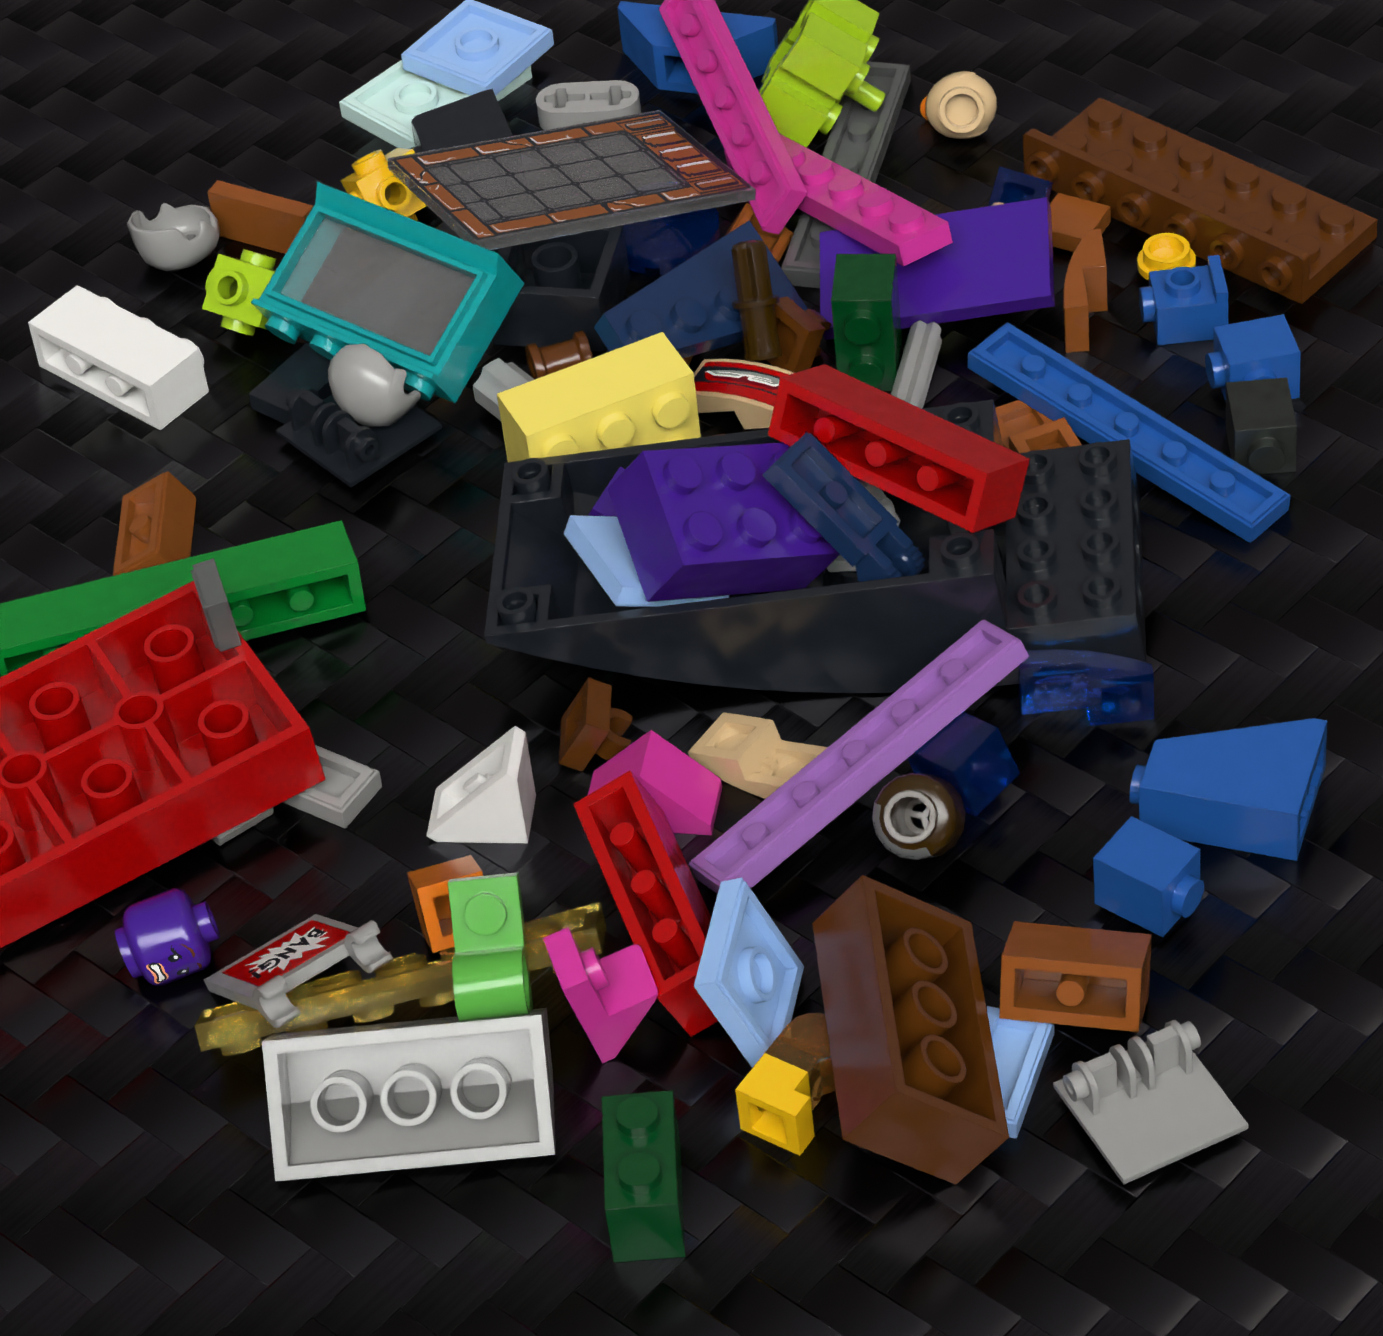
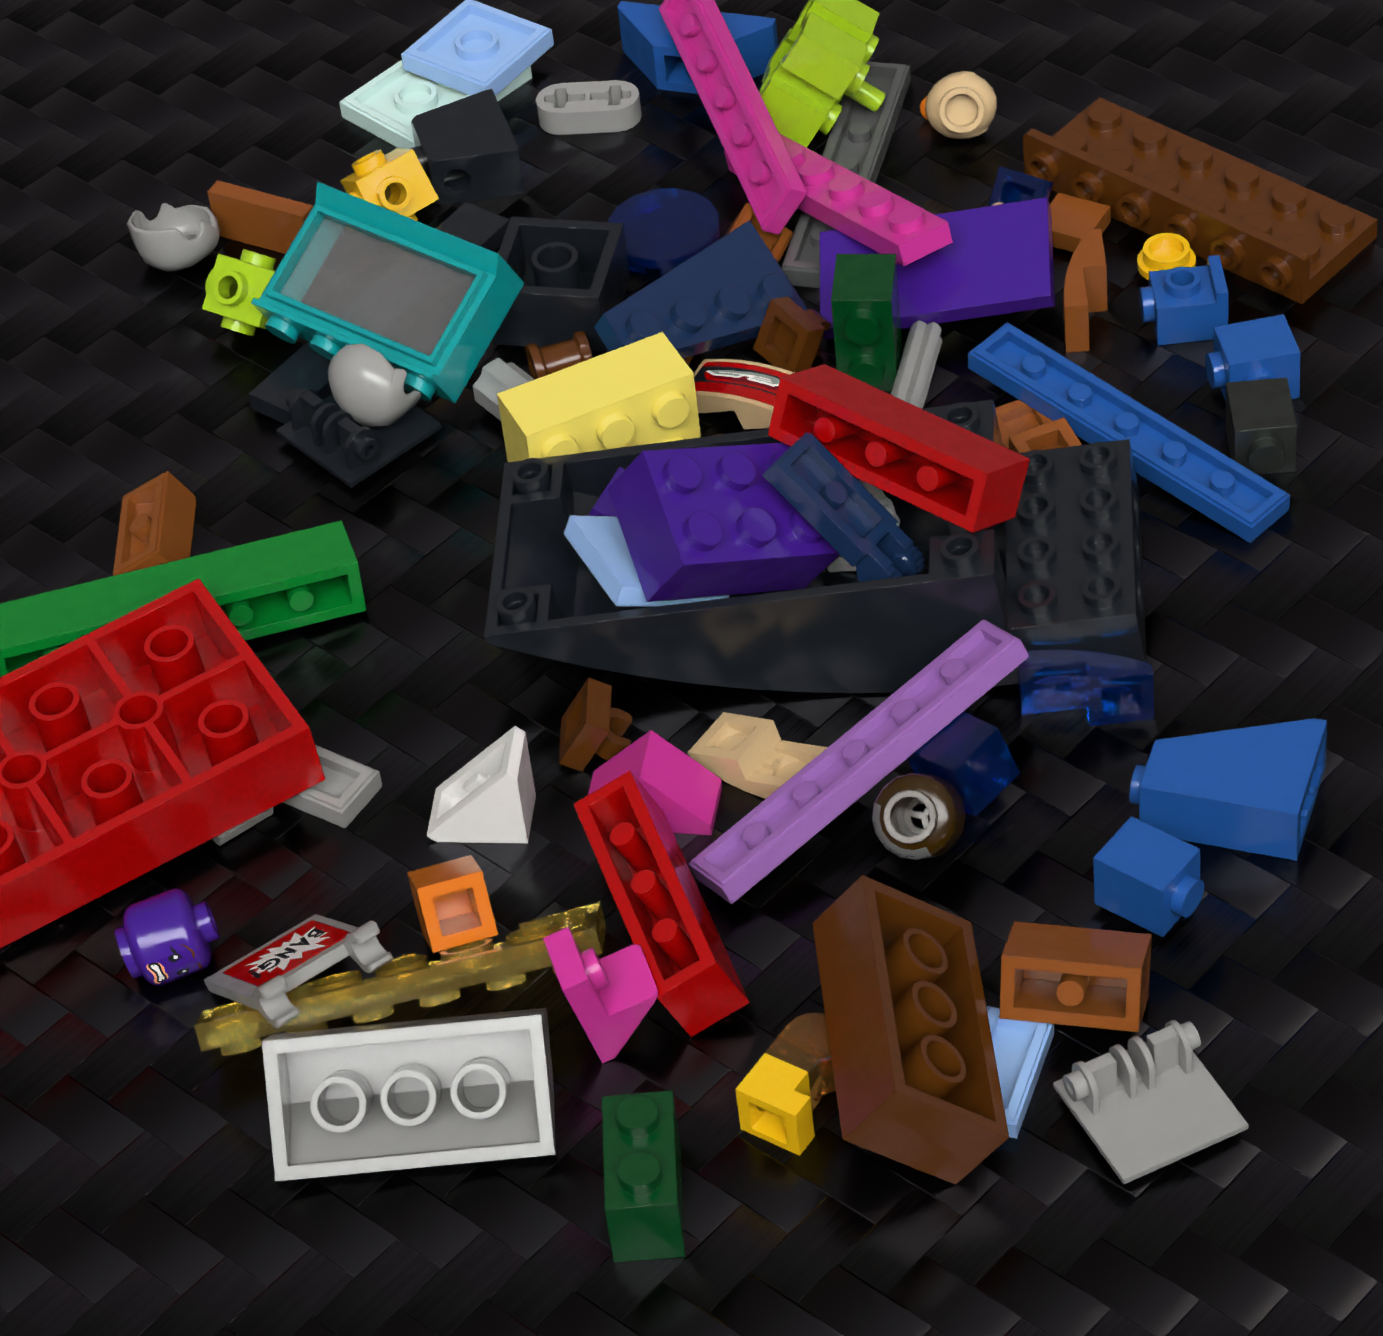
white brick [28,285,209,430] -> none
dark grey tile [191,558,242,652] -> none
piece [388,110,756,250] -> none
bright green plate [448,872,533,1021] -> none
light blue tile [694,877,804,1068] -> none
dark brown axle [731,240,782,361] -> none

